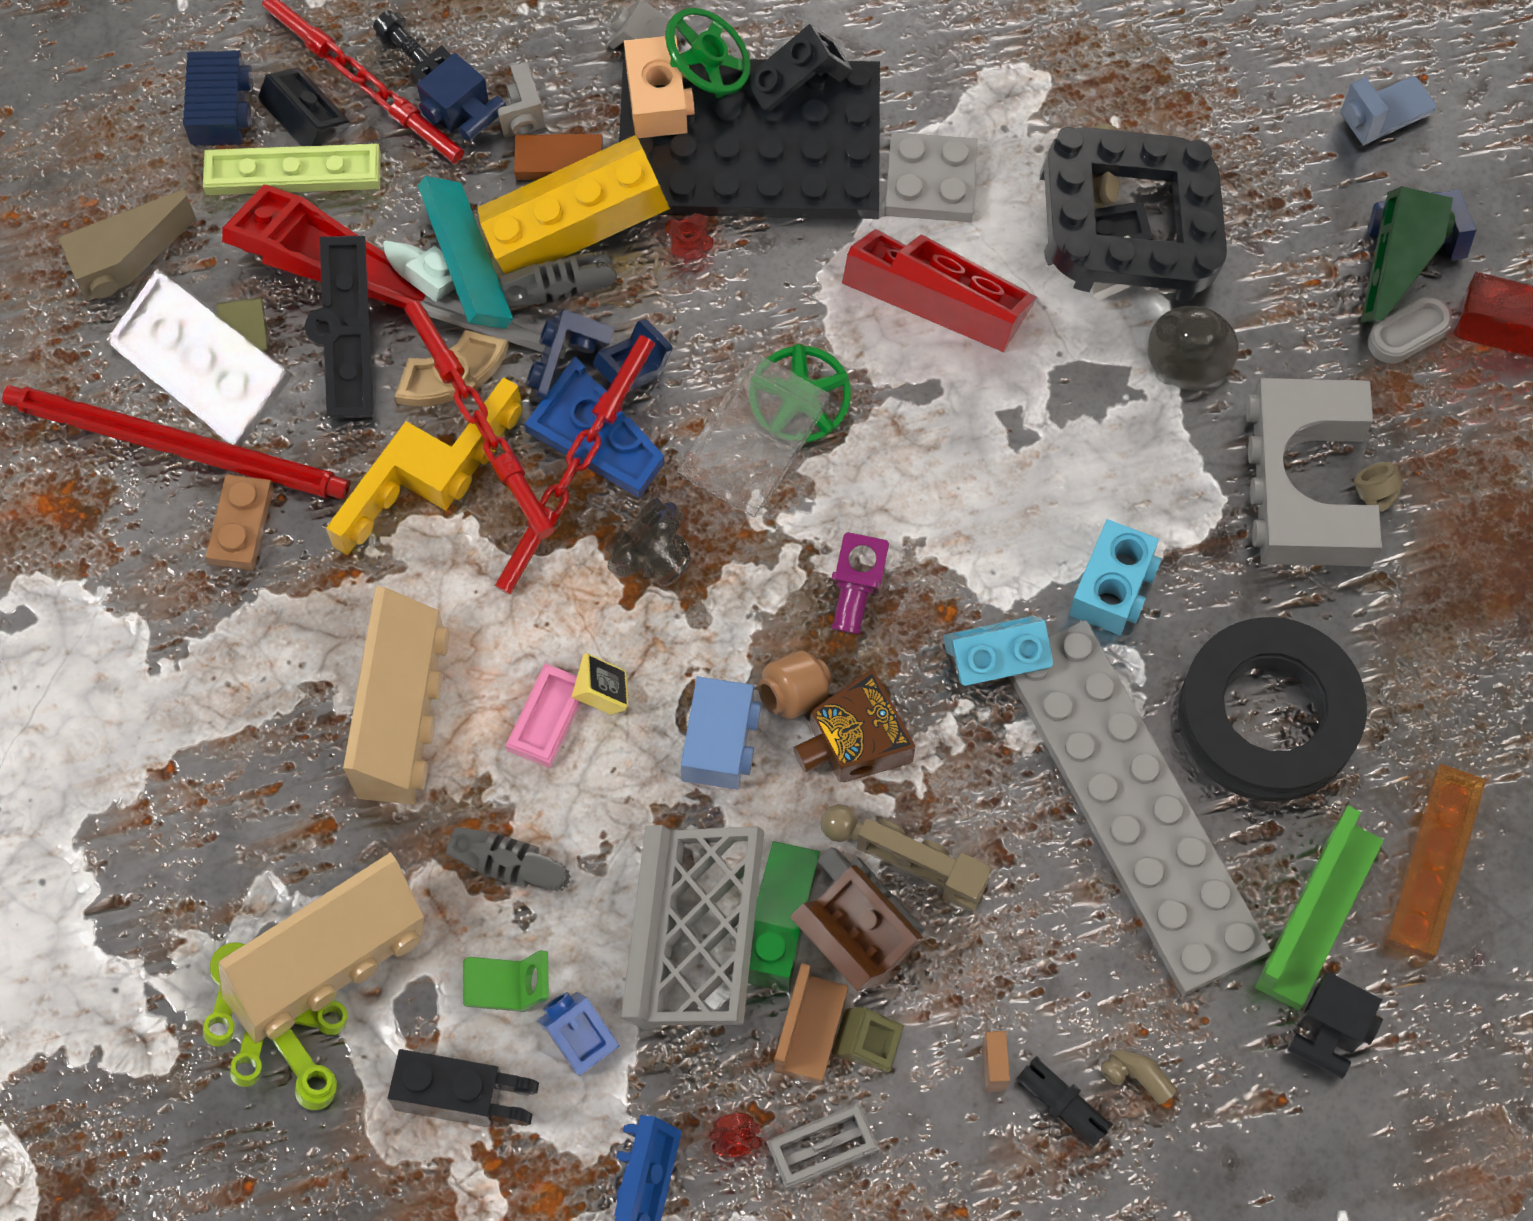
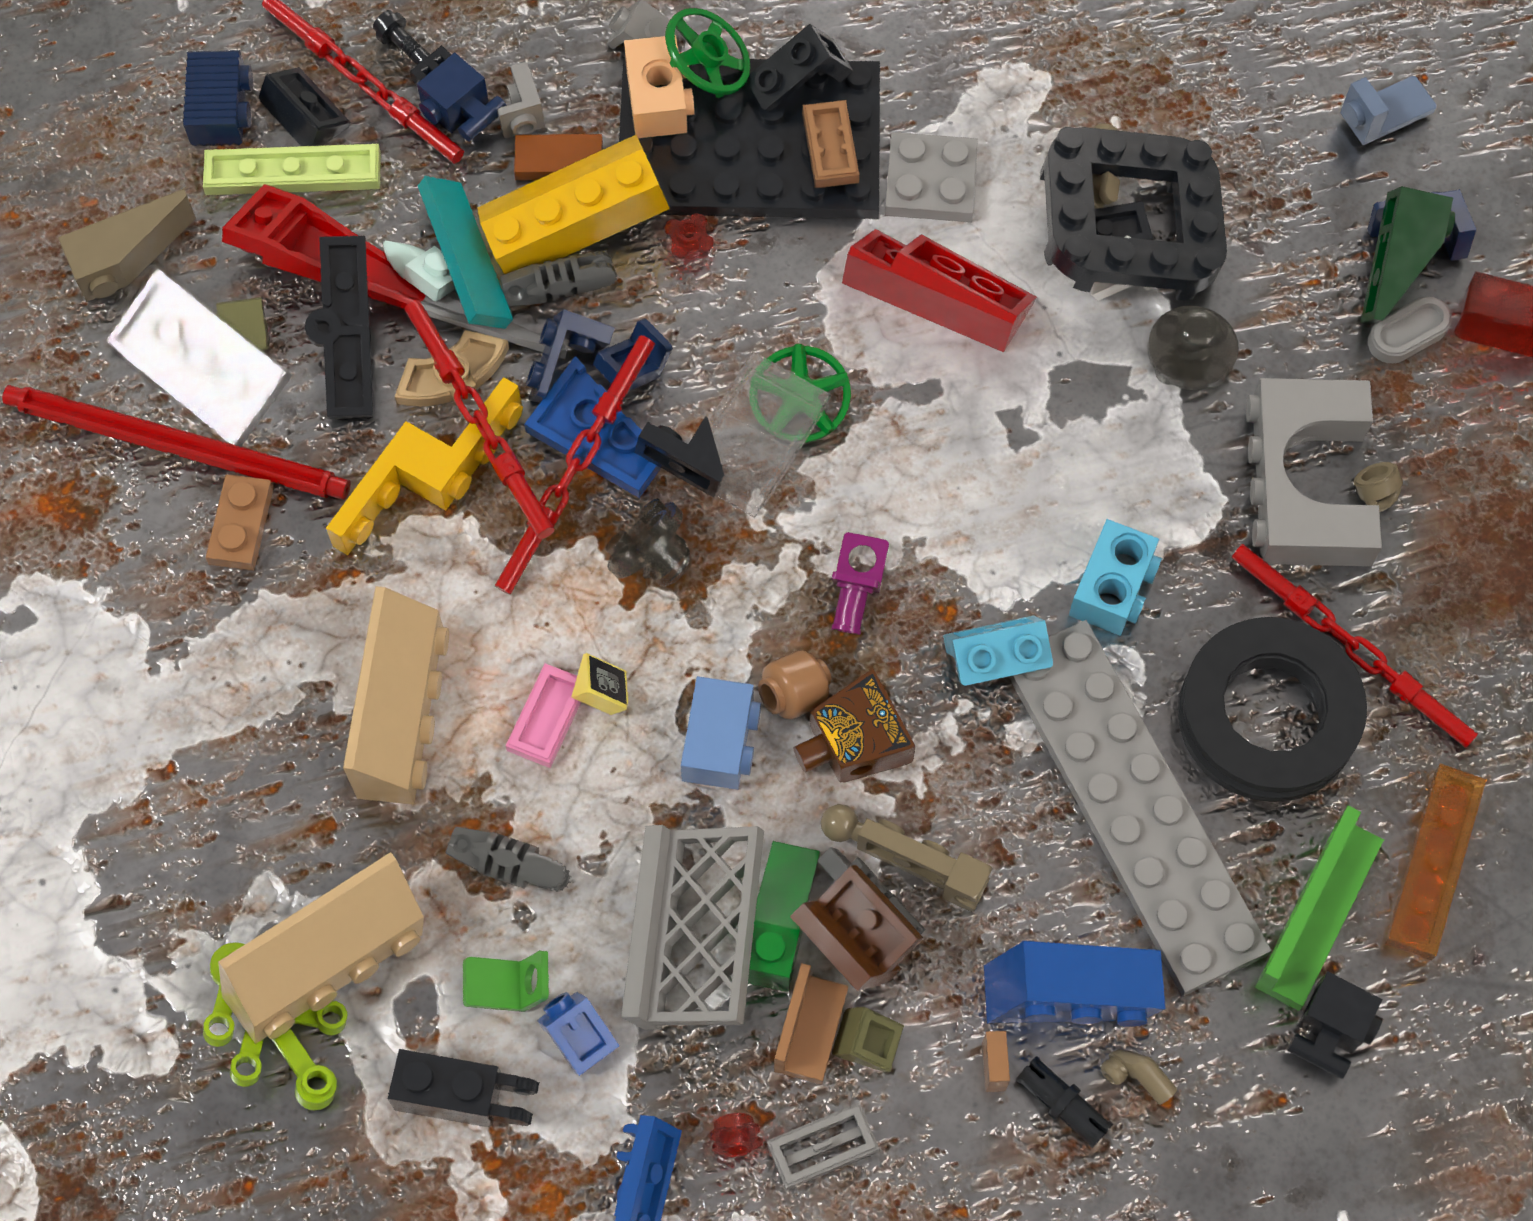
none -> black slope [634,416,724,498]
none -> medium nougat plate [802,100,859,188]
none -> blue wedge [984,941,1165,1027]
none -> red piece [1231,544,1478,748]

